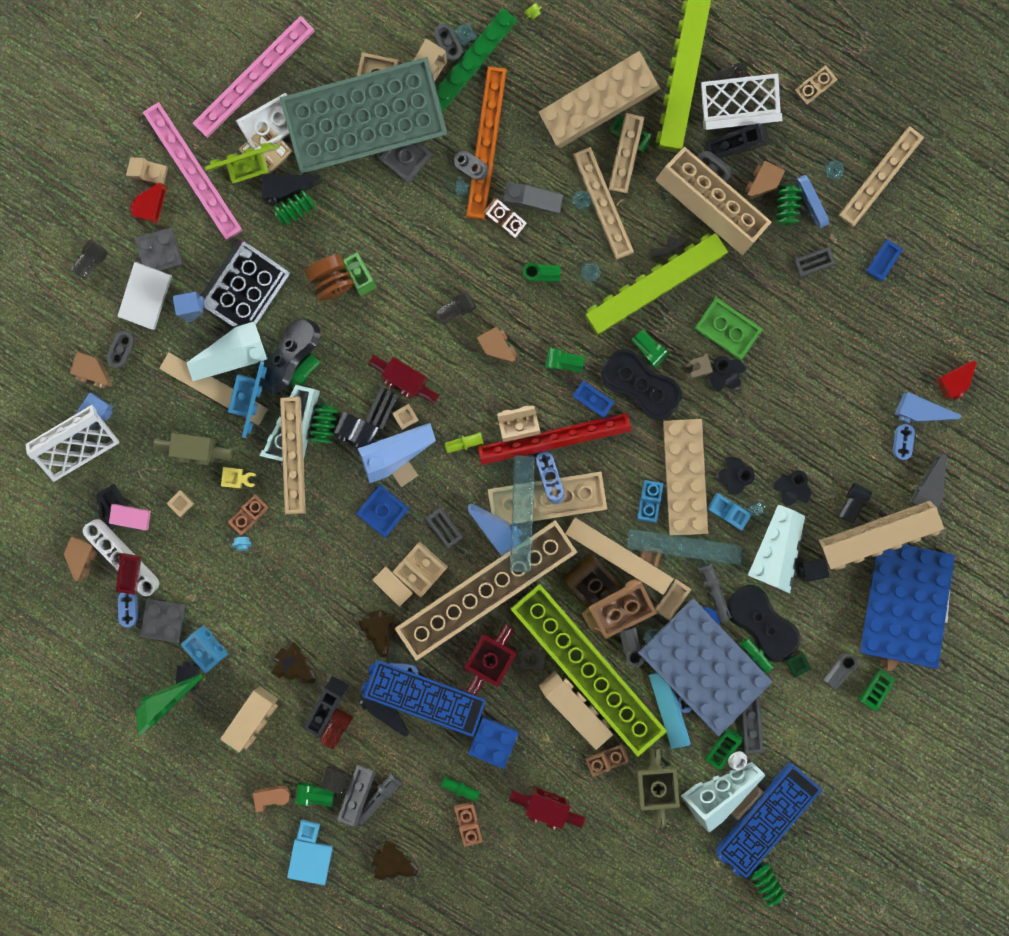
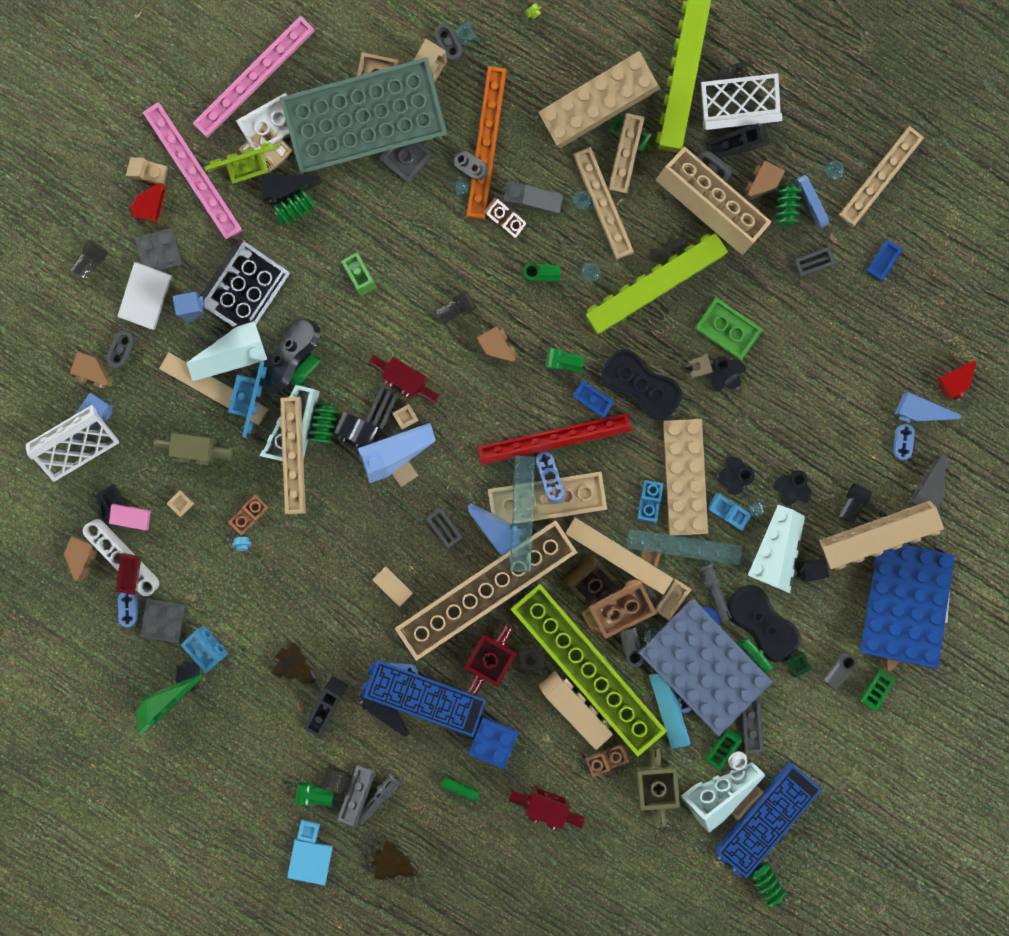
tan brick [220,686,278,752] -> none
light yellow plate [221,467,256,488] -> none
nougat leg [253,786,292,812] -> none
dark orange wheel [304,254,355,302] -> none
clear red piece [319,708,353,749] -> none
blue tile [356,484,410,538] -> none
dark brown rock [358,610,397,657] -> none
tan slope [392,542,448,597] -> none
green plate [436,8,517,113] -> none
lime axle [445,432,484,453] -> none
nougat slope [454,801,483,847] -> none
tan bracket [497,406,541,442] -> none
green piece [631,329,669,368] -> none
tan slope [795,65,838,105] -> none

